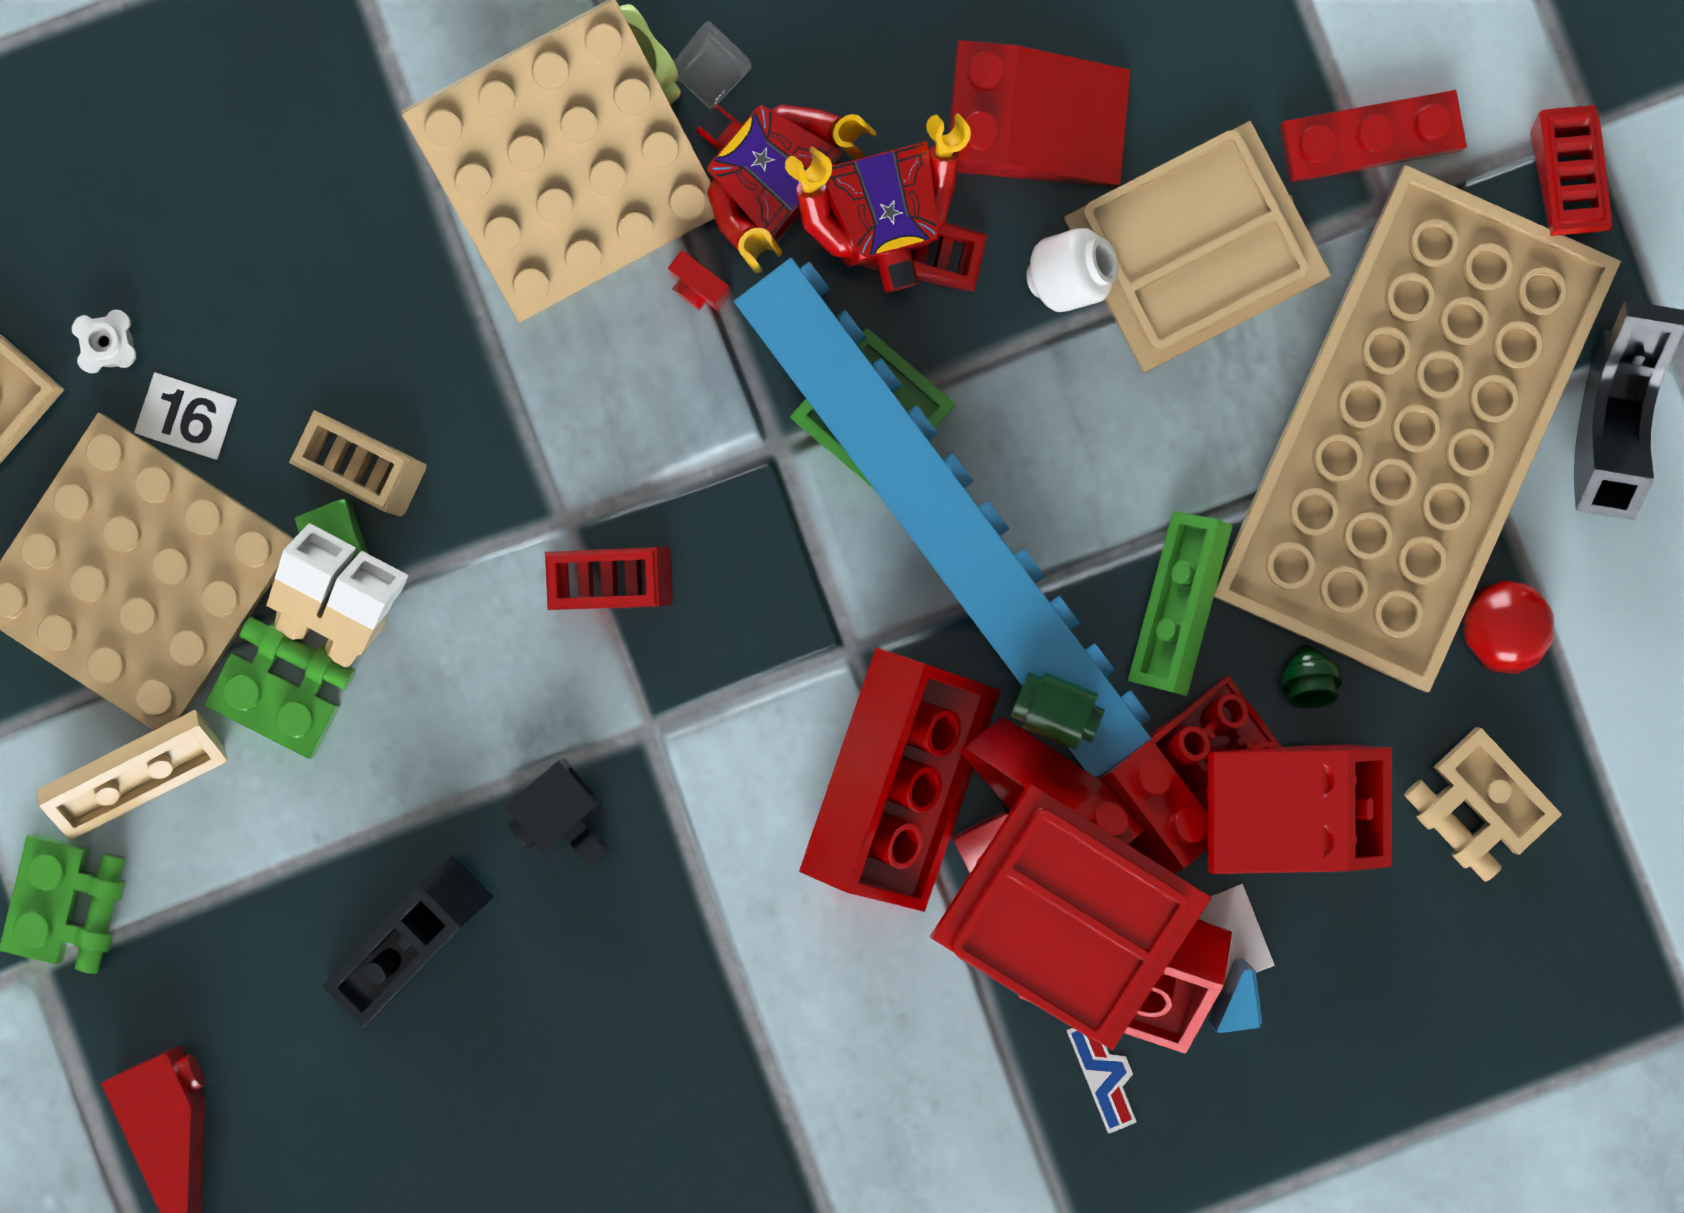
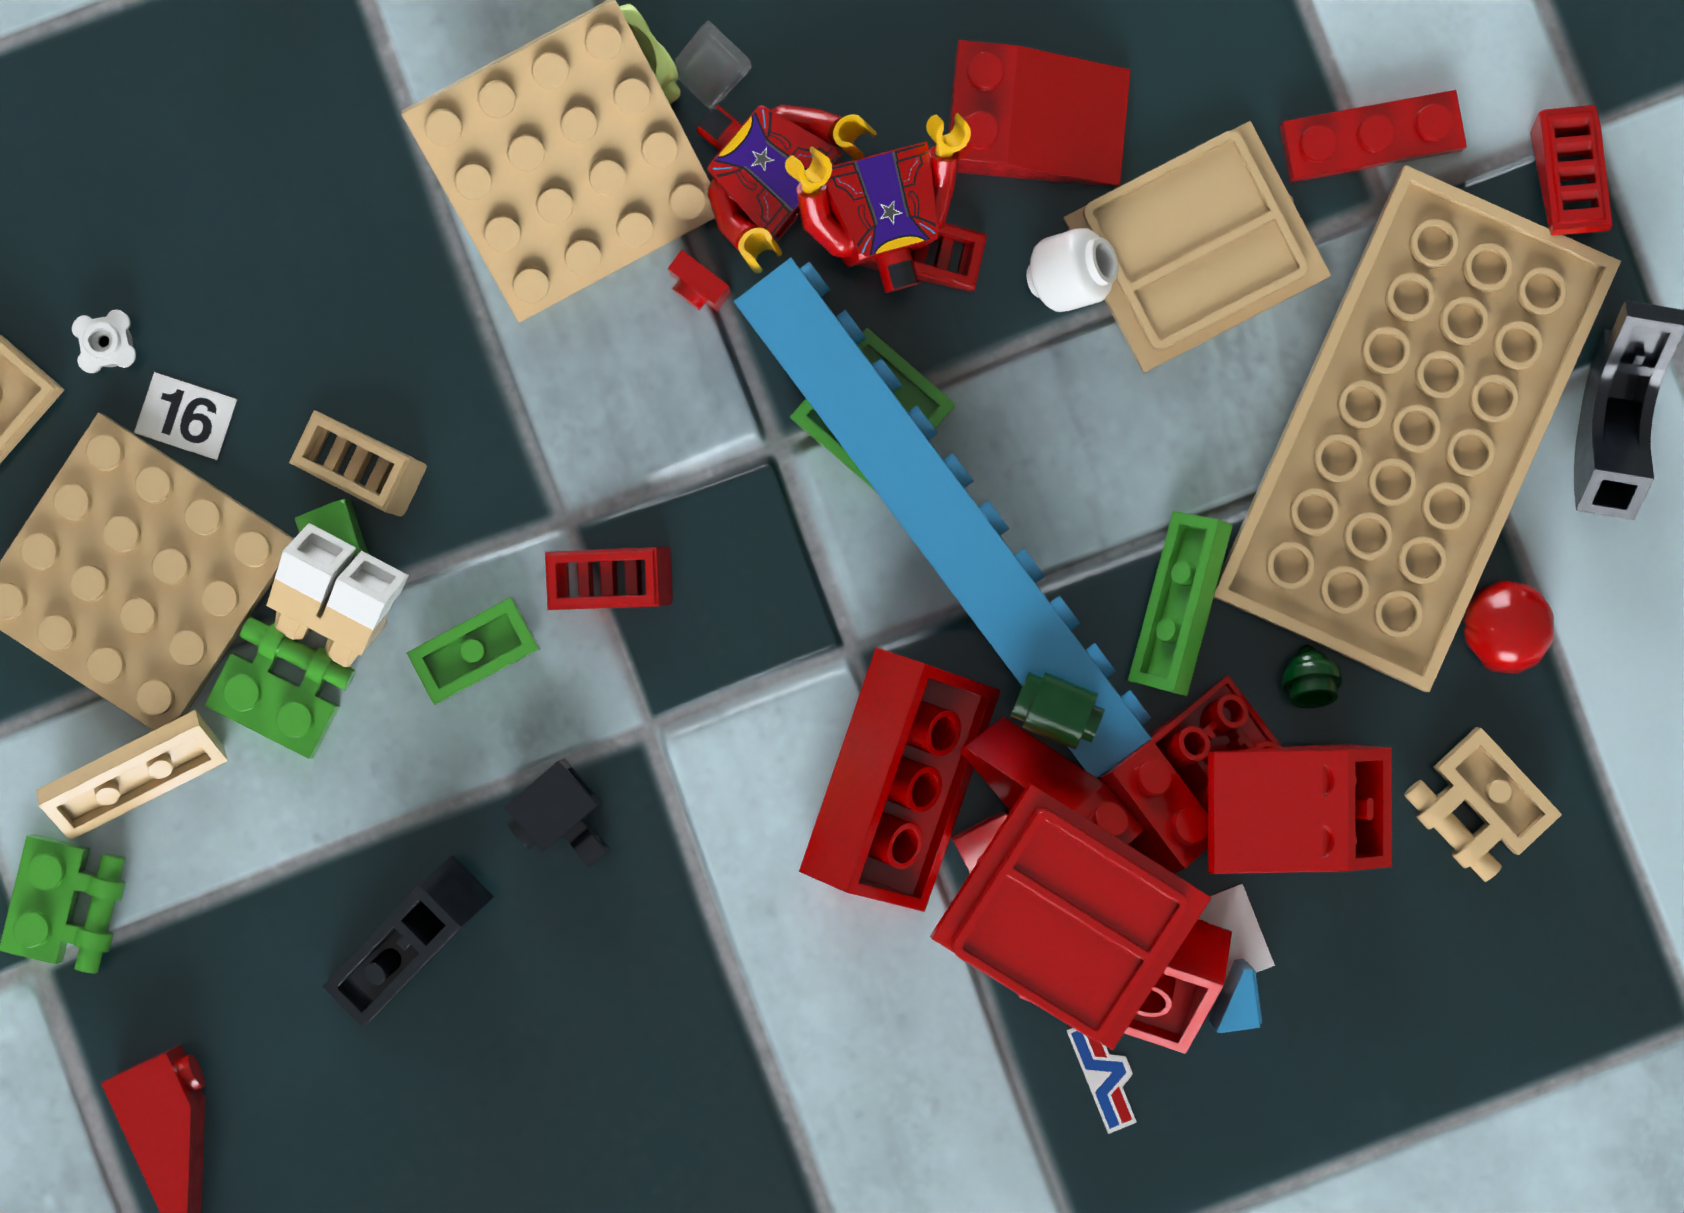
none -> bright green plate [406,597,541,705]

